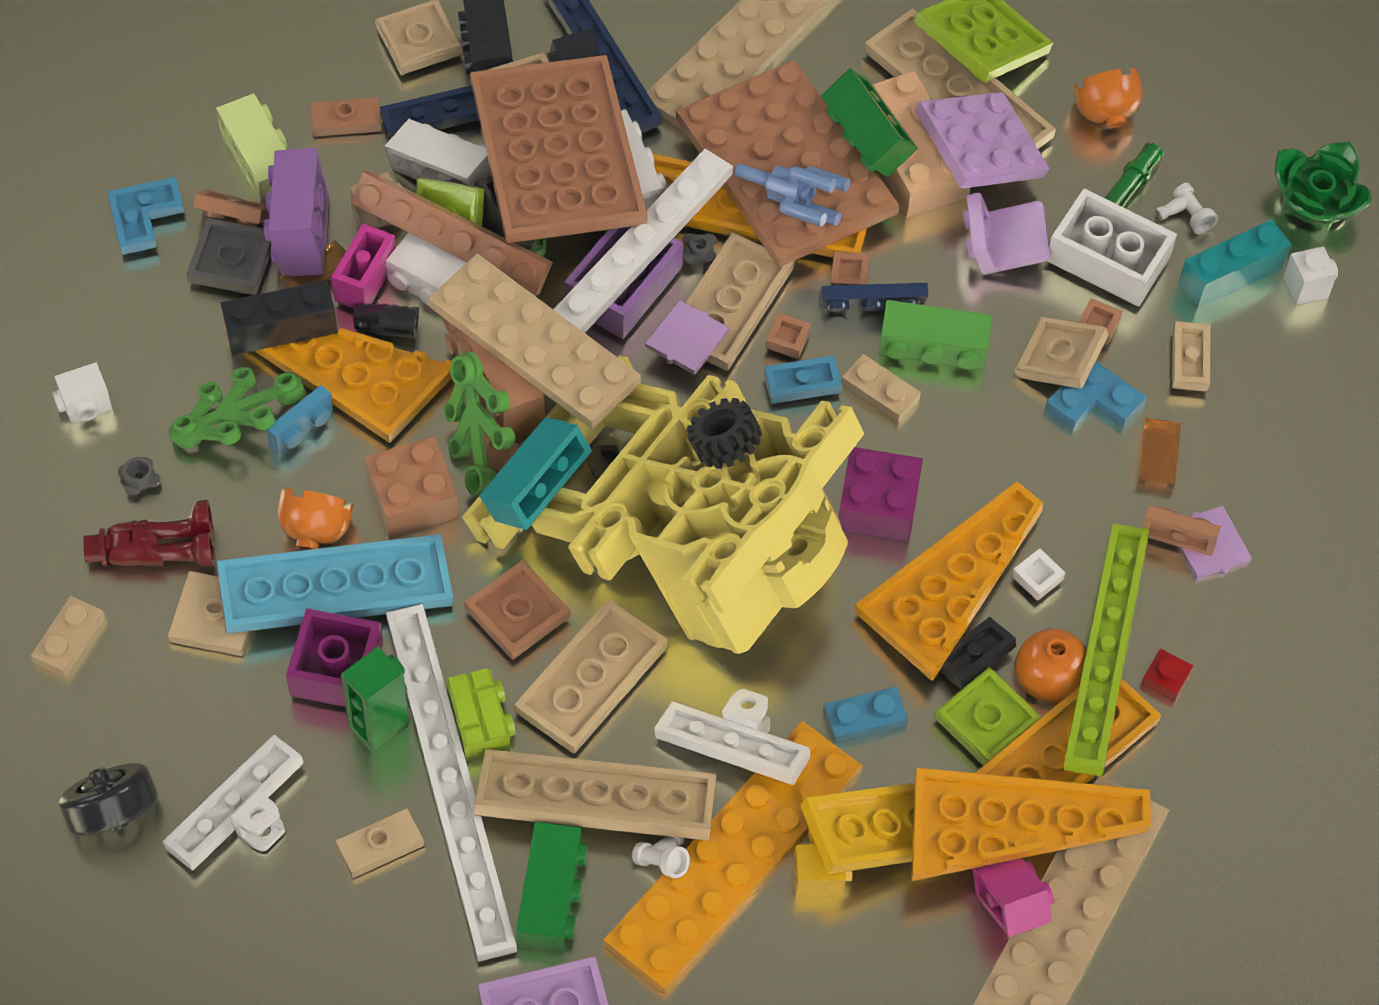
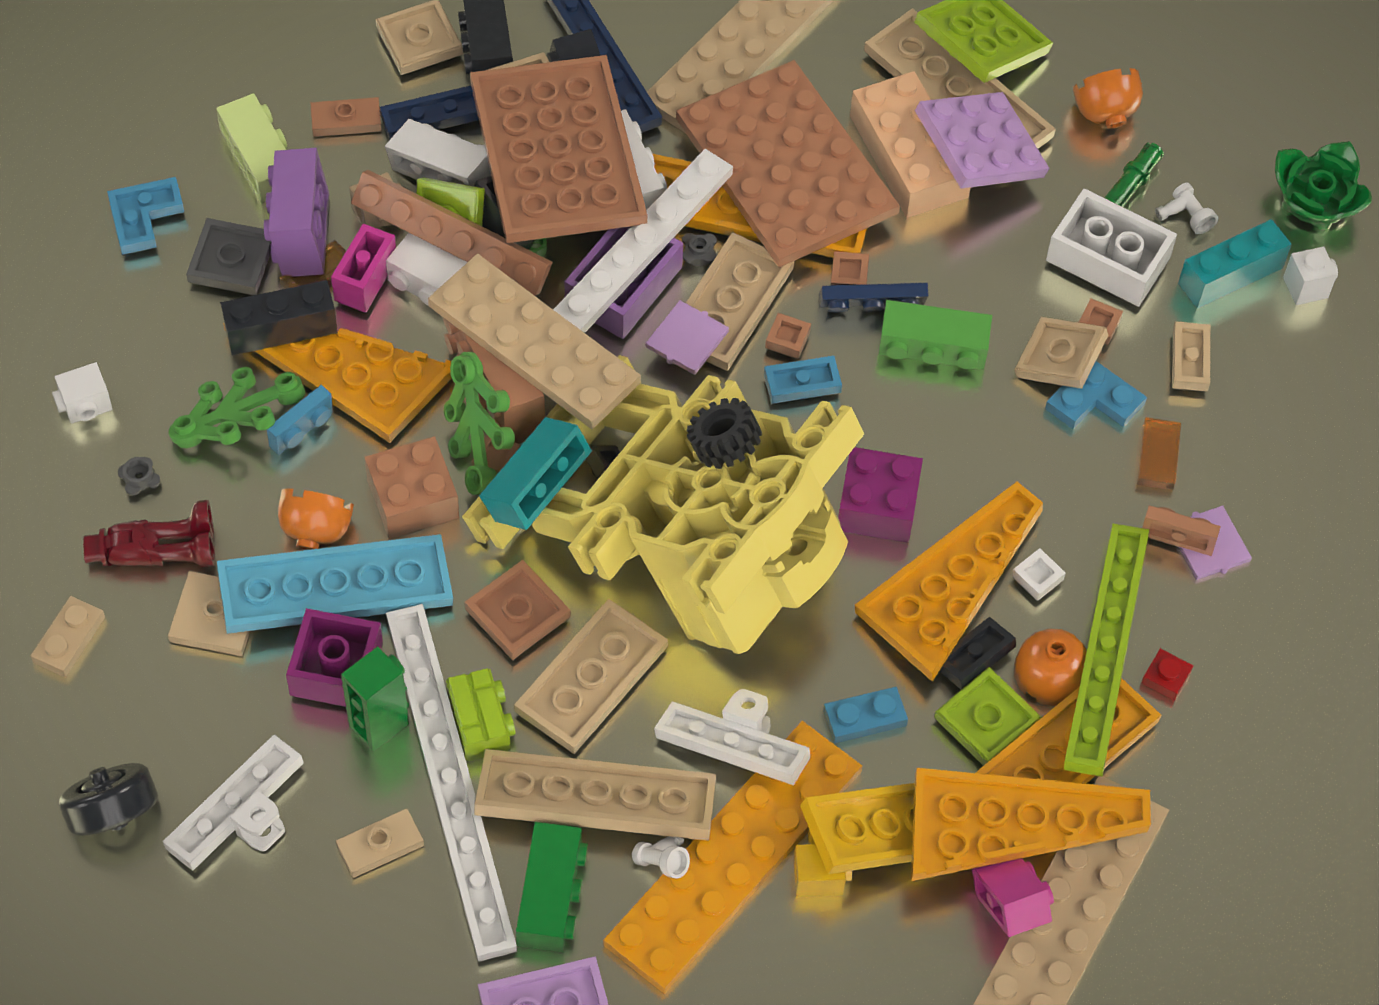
nougat plate [193,189,270,227] -> none
black hinge [353,303,419,339] -> none
medium blue plant [734,163,851,227] -> none
green brick [821,68,918,177] -> none
tan plate [841,354,921,423] -> none
lavender bracket [963,193,1050,275] -> none

